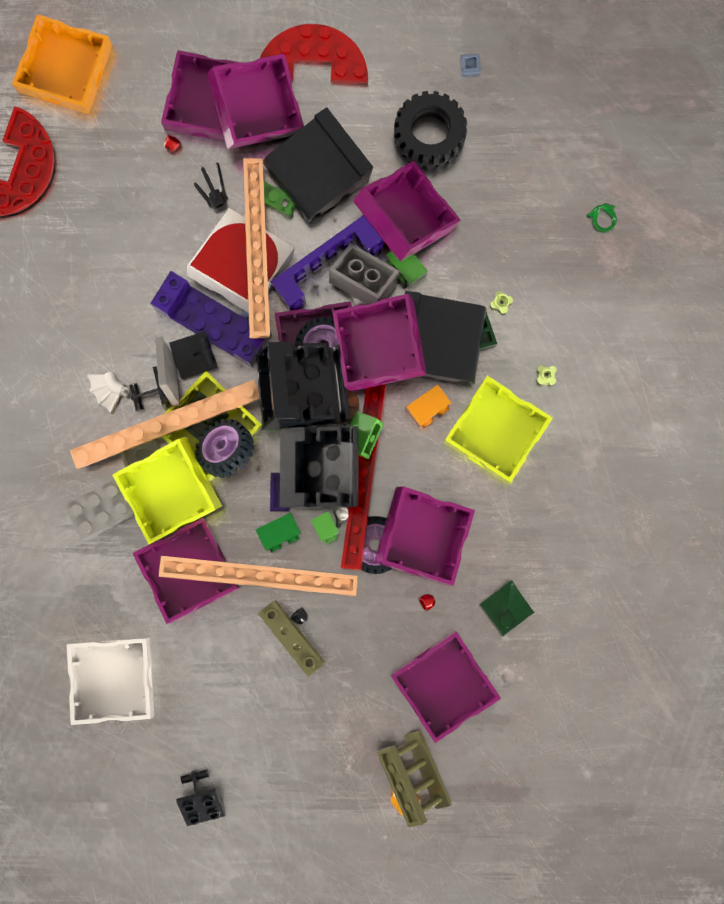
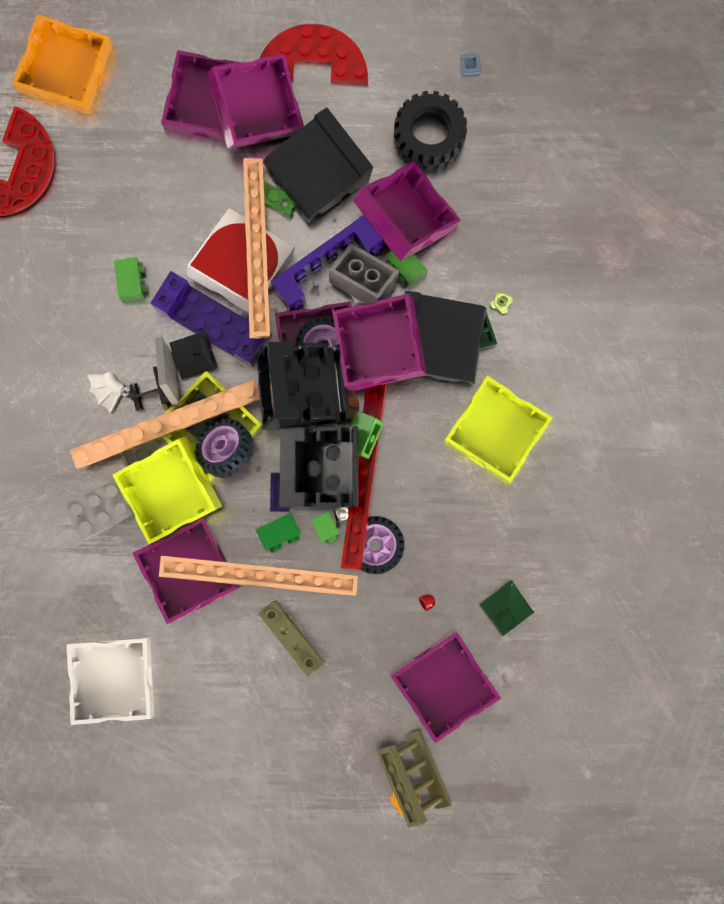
red hinge [164,135,181,152] -> none
black plate [176,769,225,826] -> none
black plant [194,162,228,209] -> none
black hinge [290,607,308,625] -> none
magenta tile [374,486,475,586] -> none
light orange brick [406,384,451,427] -> none
yellowish green plate [537,365,557,385] -> none
green piece [587,203,617,232] -> none
none -> bright green brick [114,257,147,302]

